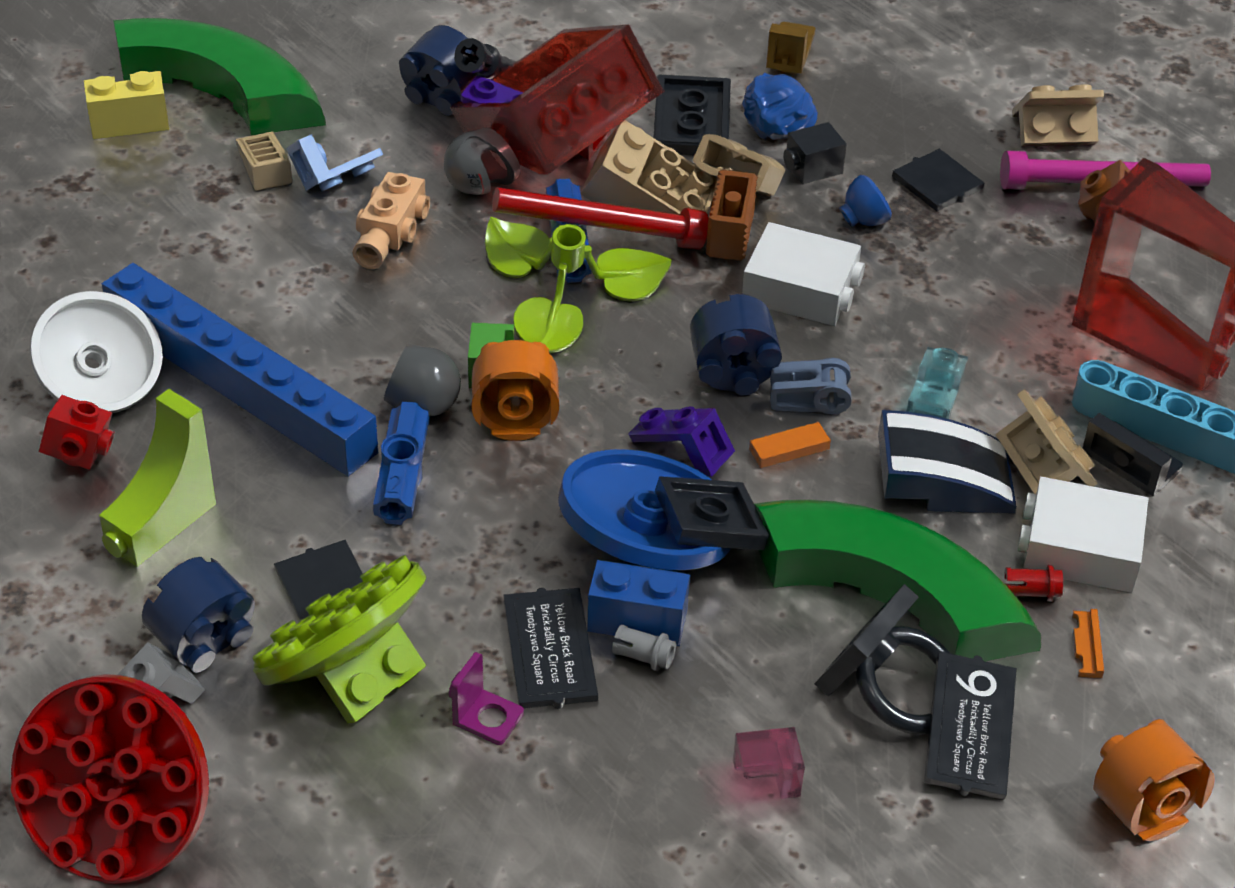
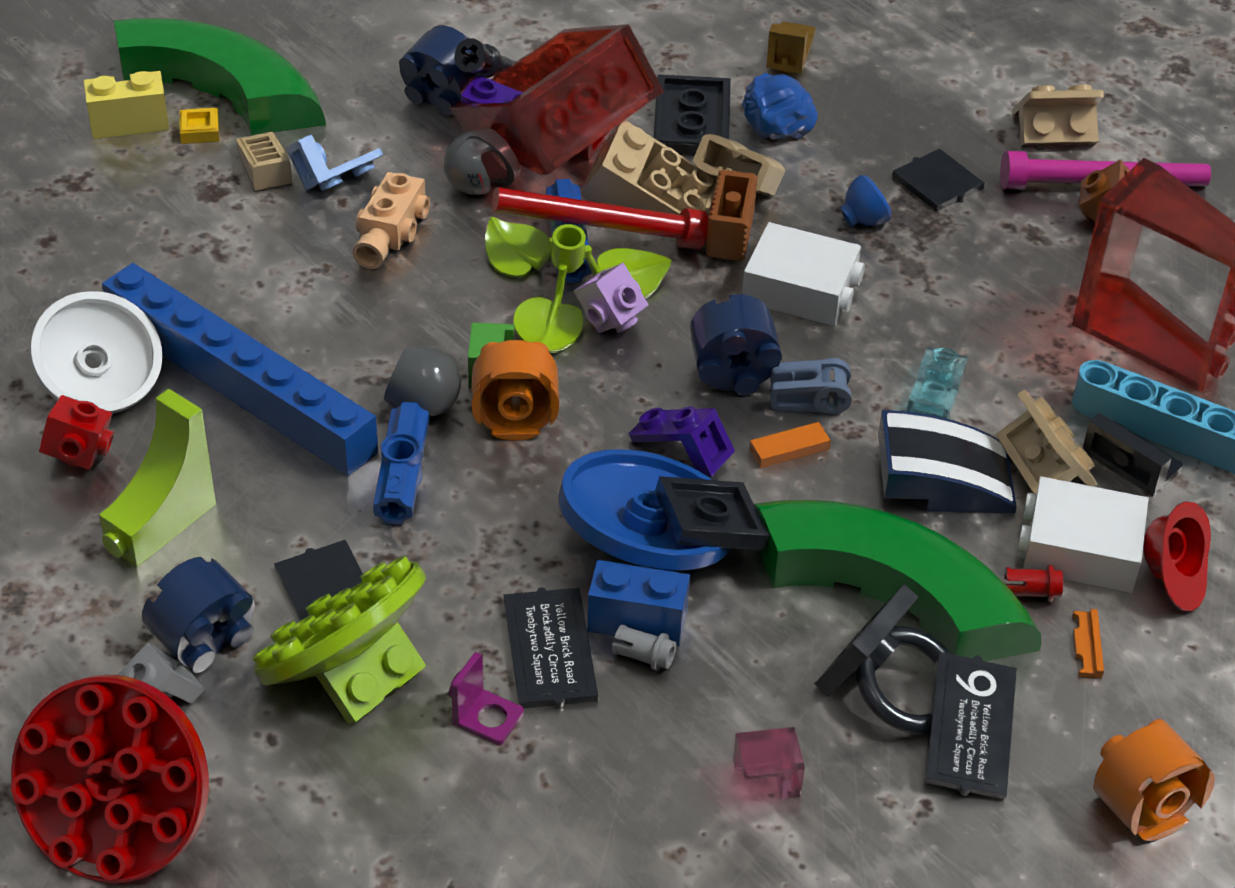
black brick [783,122,847,185] -> none
none -> yellow tile [179,108,220,144]
none -> lavender brick [573,262,648,333]
none -> red piece [1143,501,1211,611]

